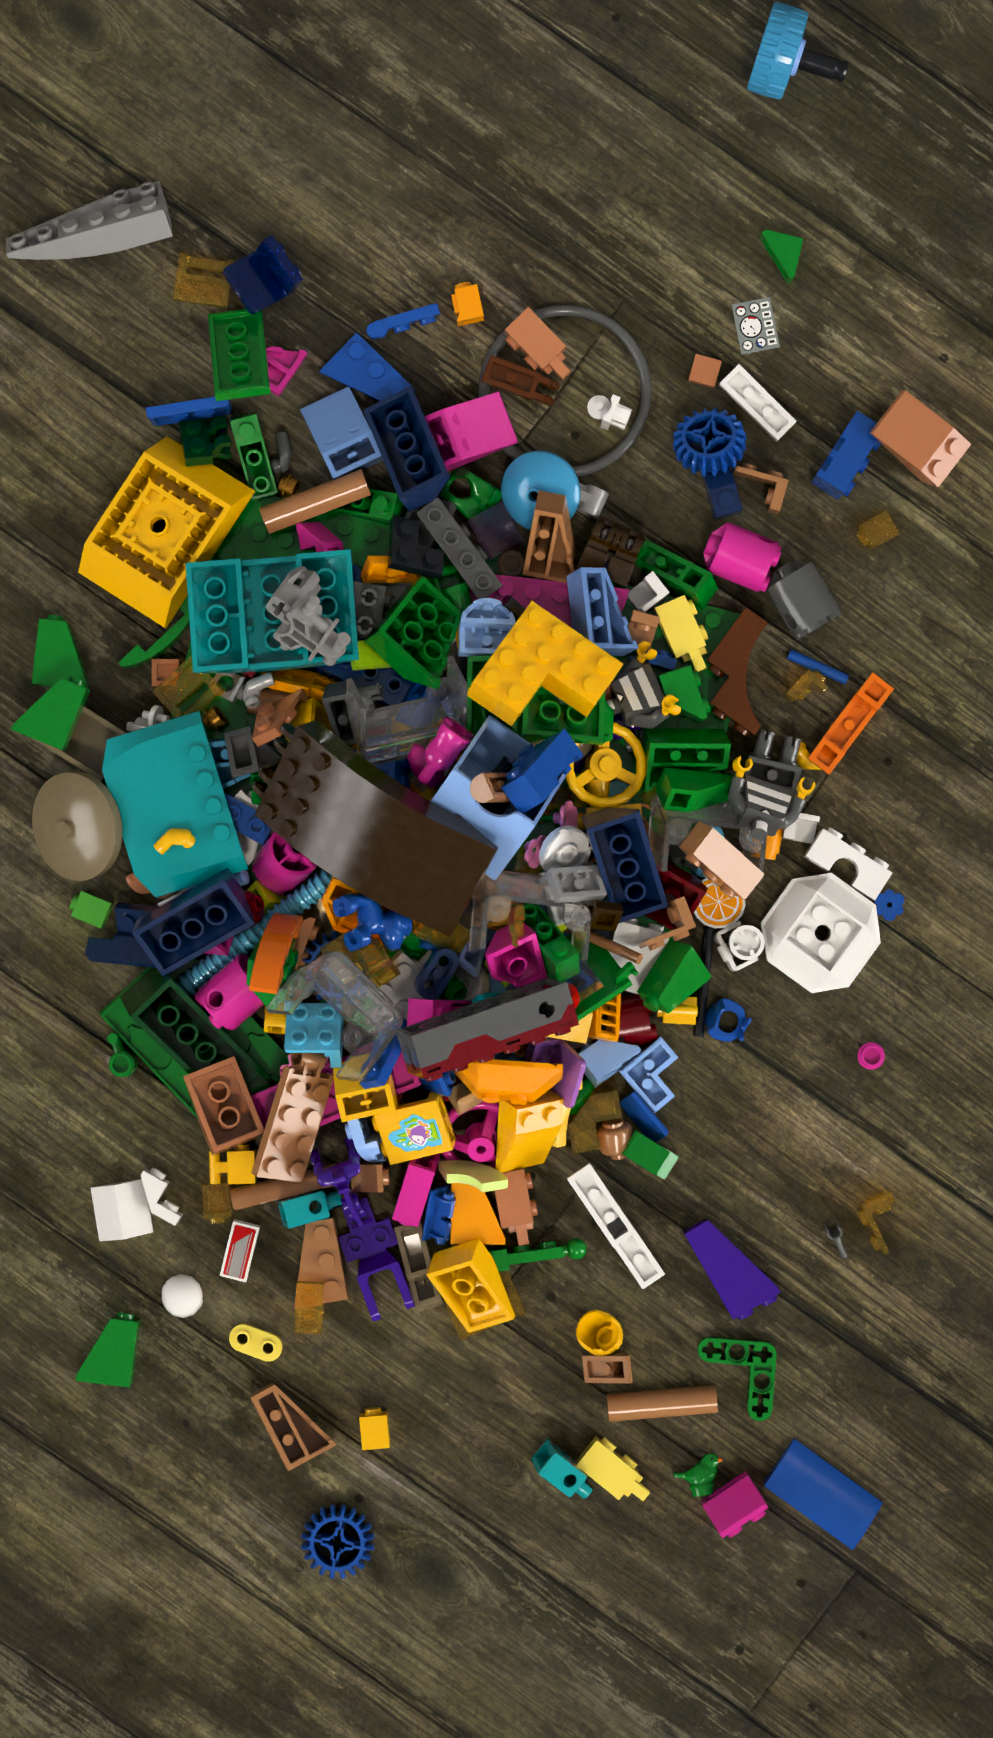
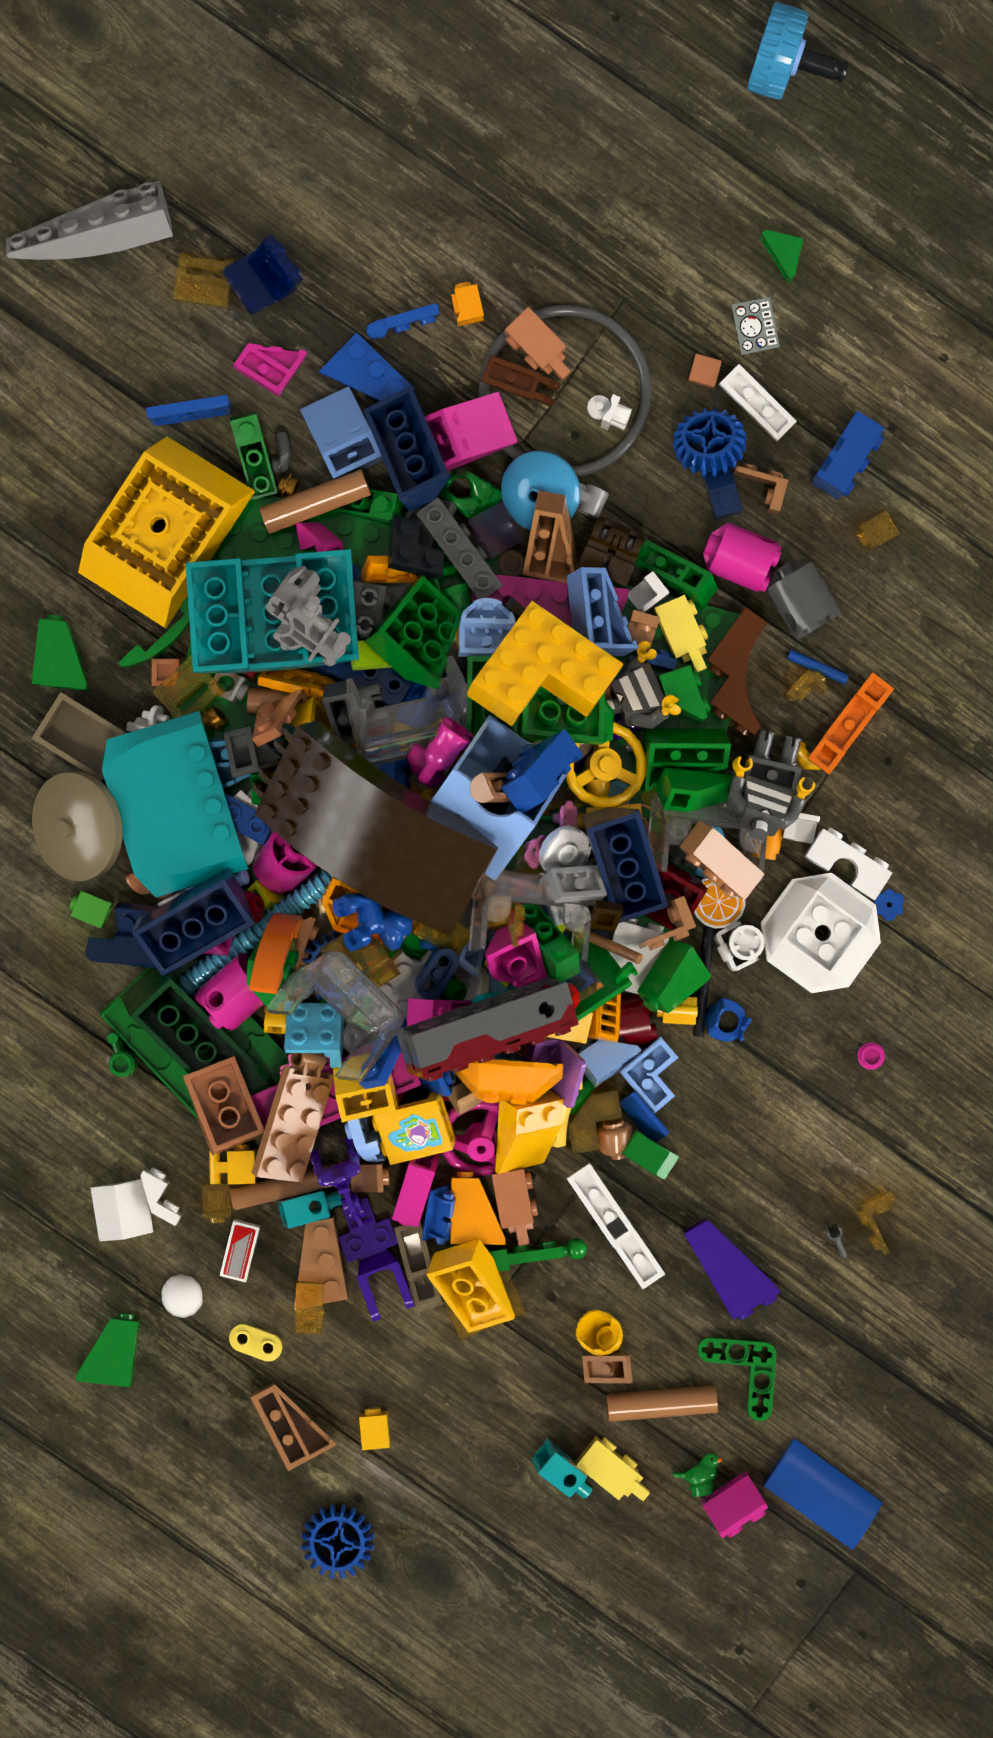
green slope [11,676,90,752] -> none
yellow arm [153,828,195,855] -> none
dark green plate [179,416,231,466] -> none
green tile [208,307,271,401] -> none
light grey arm [242,672,275,708] -> none
yellowish green tile [439,1160,508,1192] -> none
nougat slope [870,390,971,487] -> none

